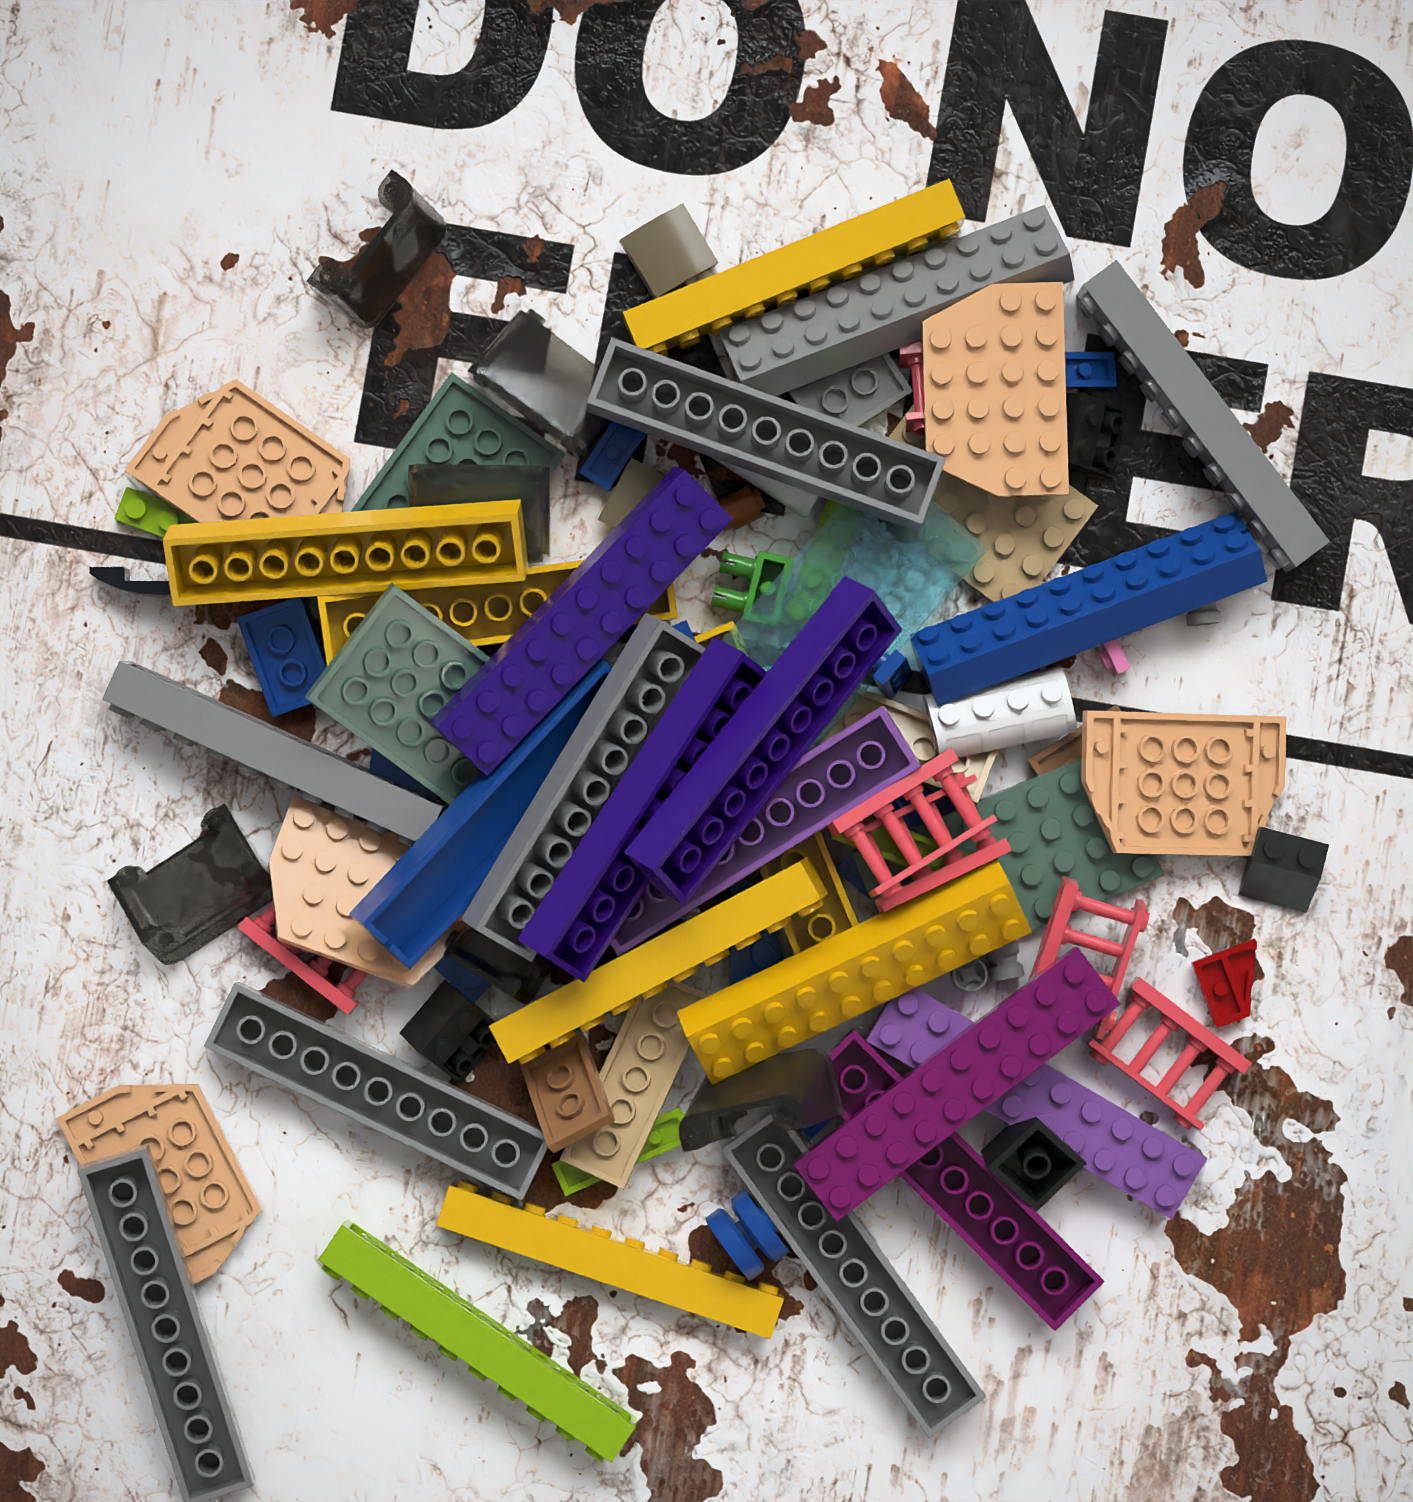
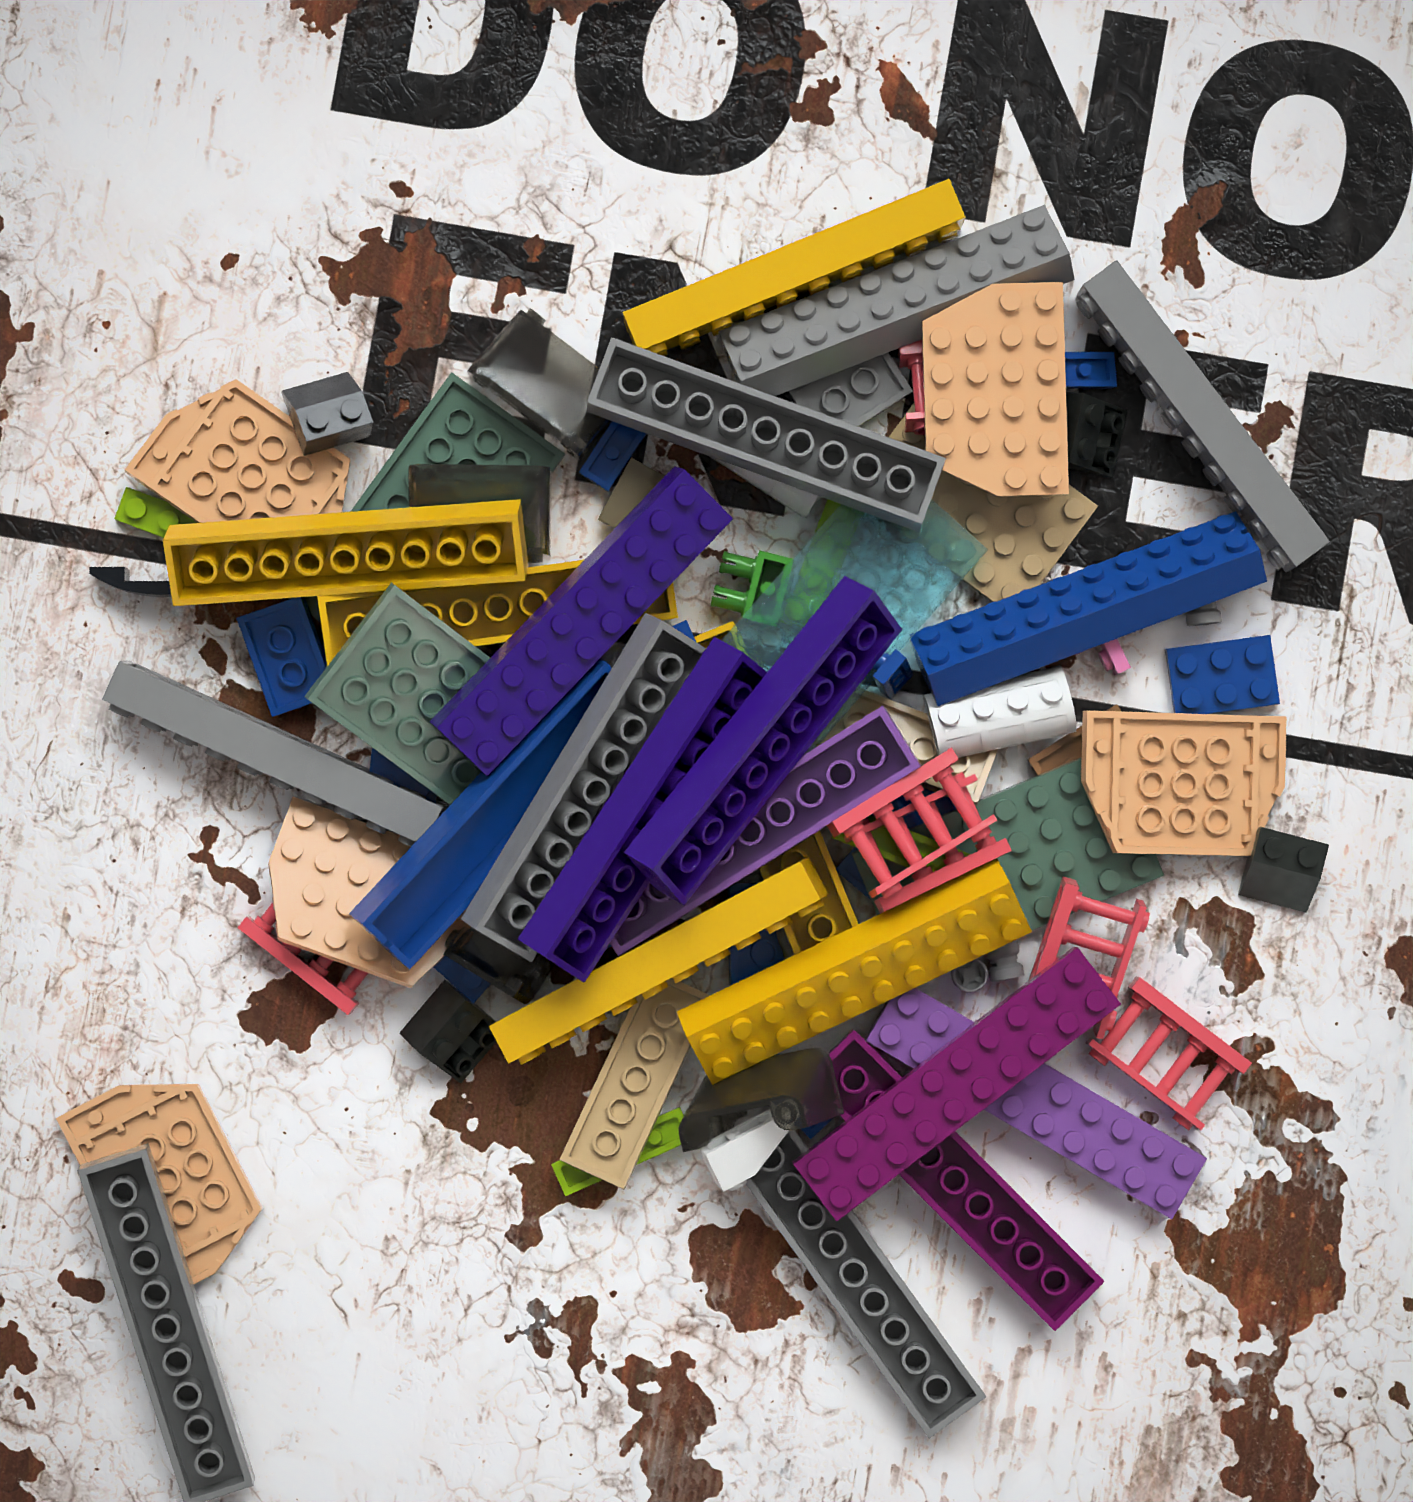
clear smoke windscreen [107,803,273,965] -> none
light grey brick [204,982,548,1201] -> none
clear smoke windscreen [306,169,447,329] -> none
lime brick [318,1219,637,1463] -> none
yellow brick [436,1179,784,1339] -> none
medium nougat plate [520,1033,615,1153] -> none
dark tan slope [619,203,719,299] -> none
blue wheel [705,1189,790,1281] -> none
dark orange brick [718,485,766,532] -> none
pearl dark grey slope [981,1117,1087,1212] -> none
red wing [1191,938,1257,1028] -> none
none -> black slope [281,372,373,456]
none -> white slope [698,1098,803,1192]
none -> blue plate [1165,635,1280,714]

